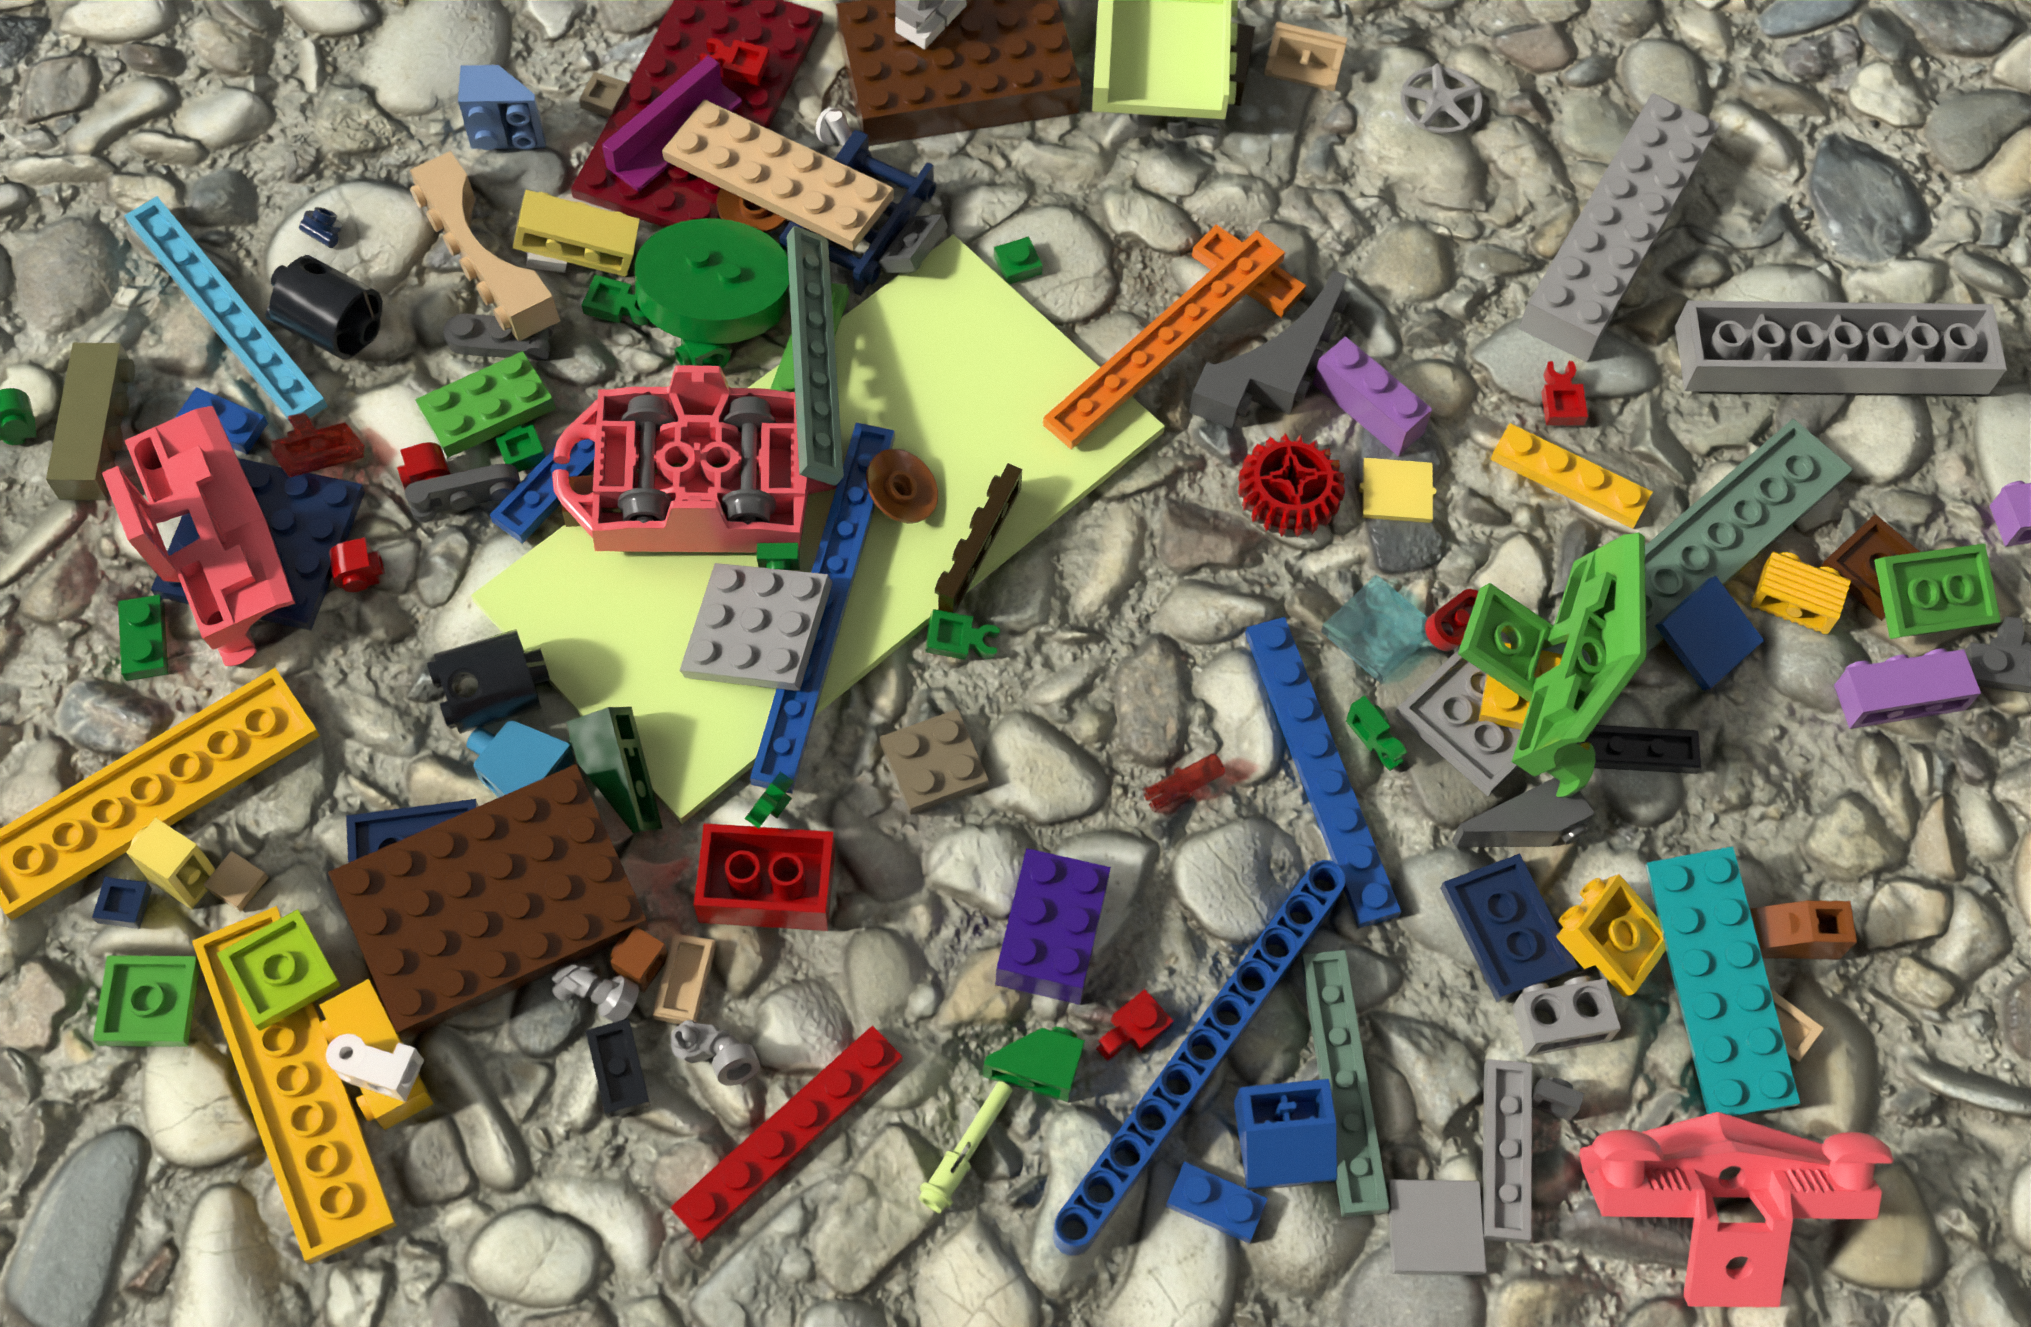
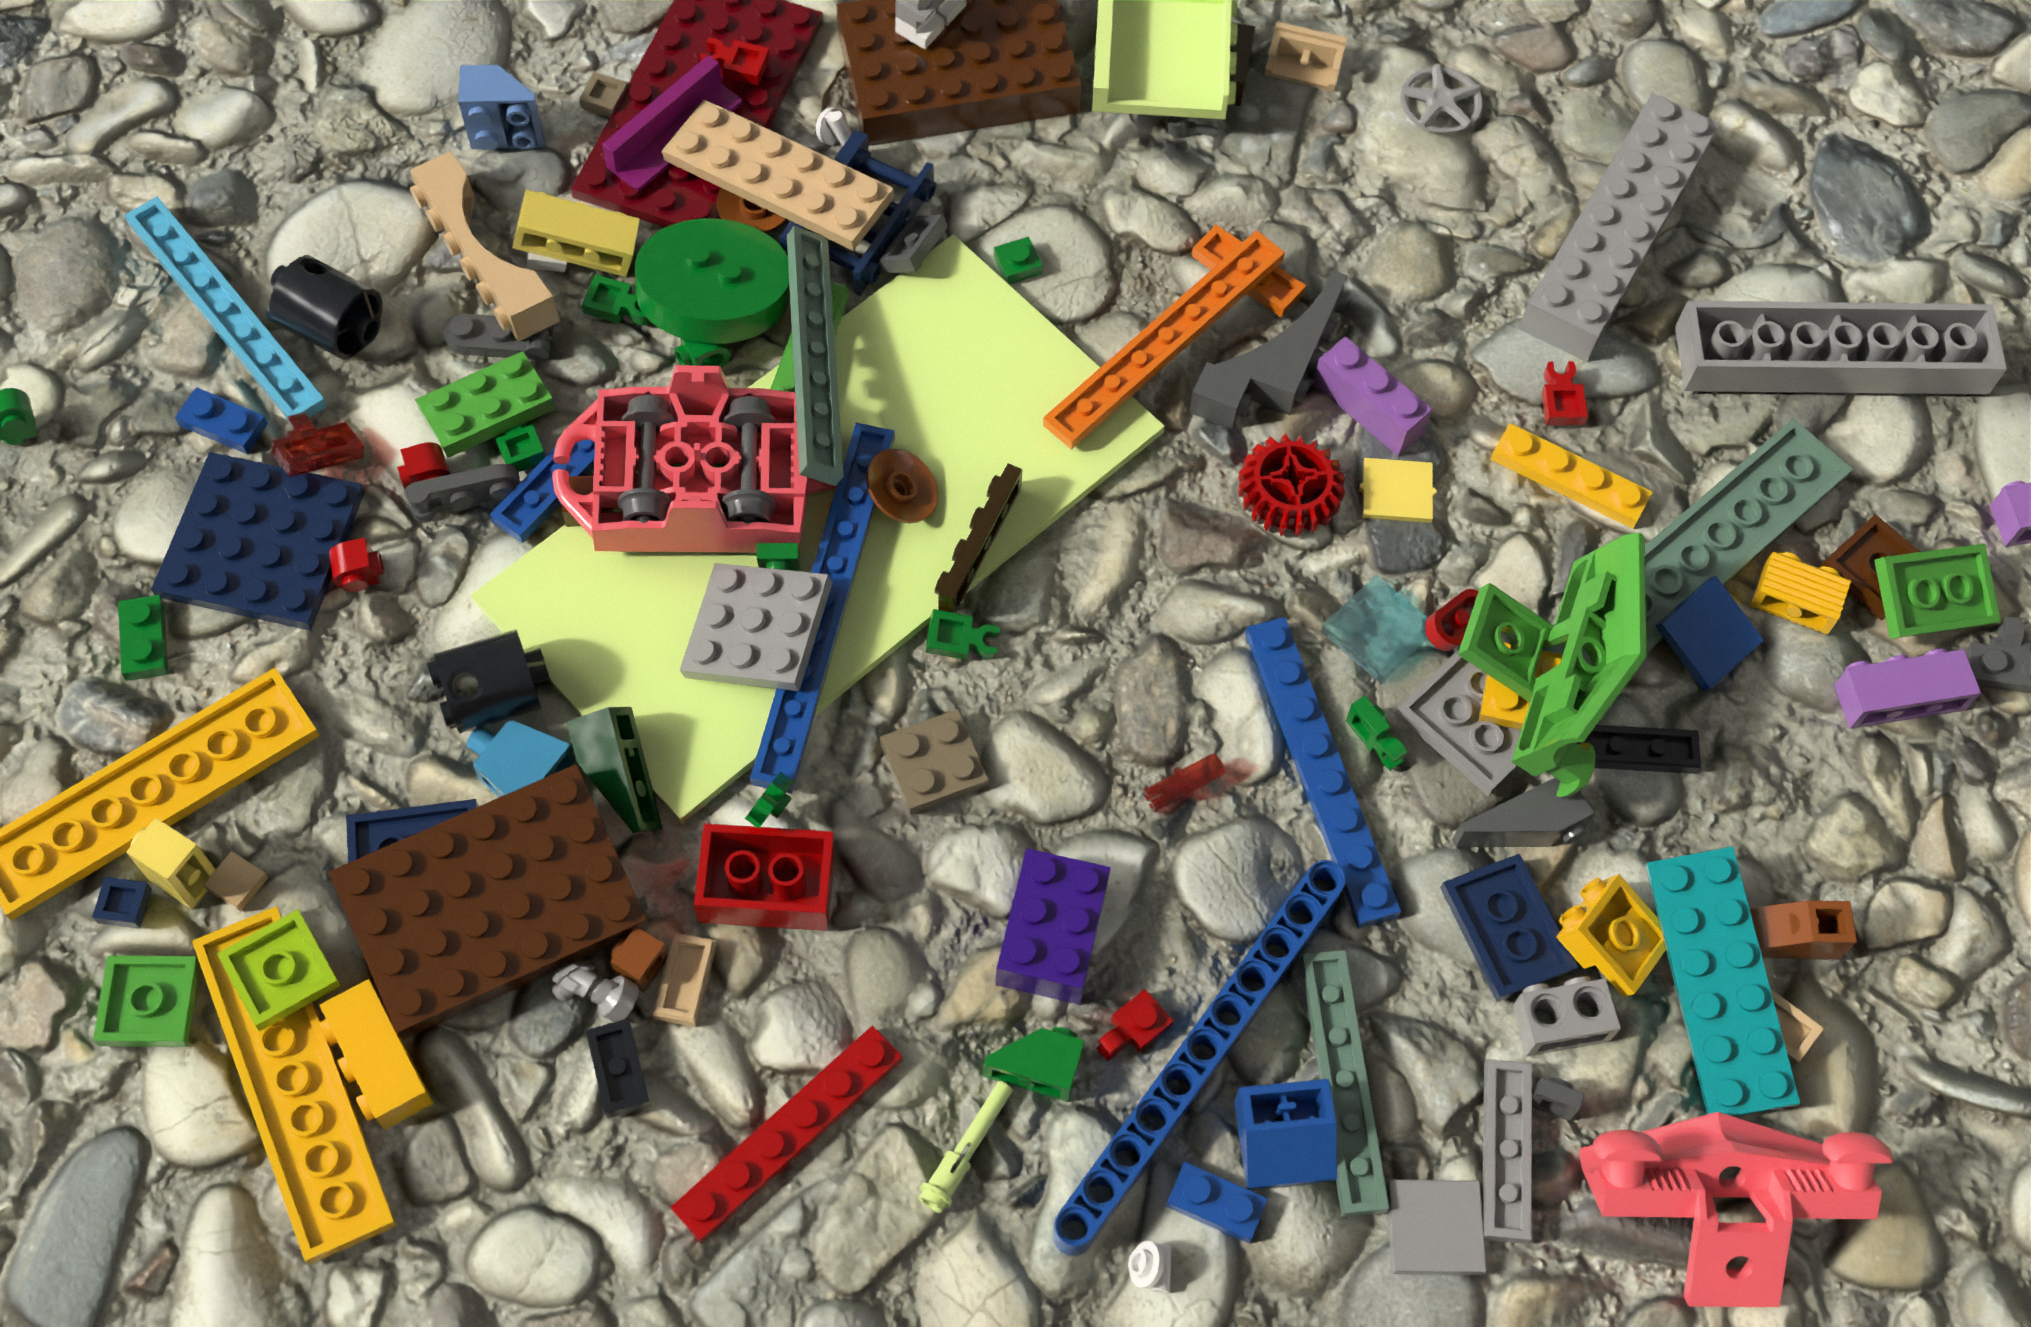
olive brick [46,342,135,500] -> none
coral piece [102,406,295,667] -> none
dark blue plate [299,207,342,248] -> none
white leg [326,1034,424,1102] -> none
light grey arm [671,1020,760,1086] -> none
none -> white plate [1128,1241,1172,1294]

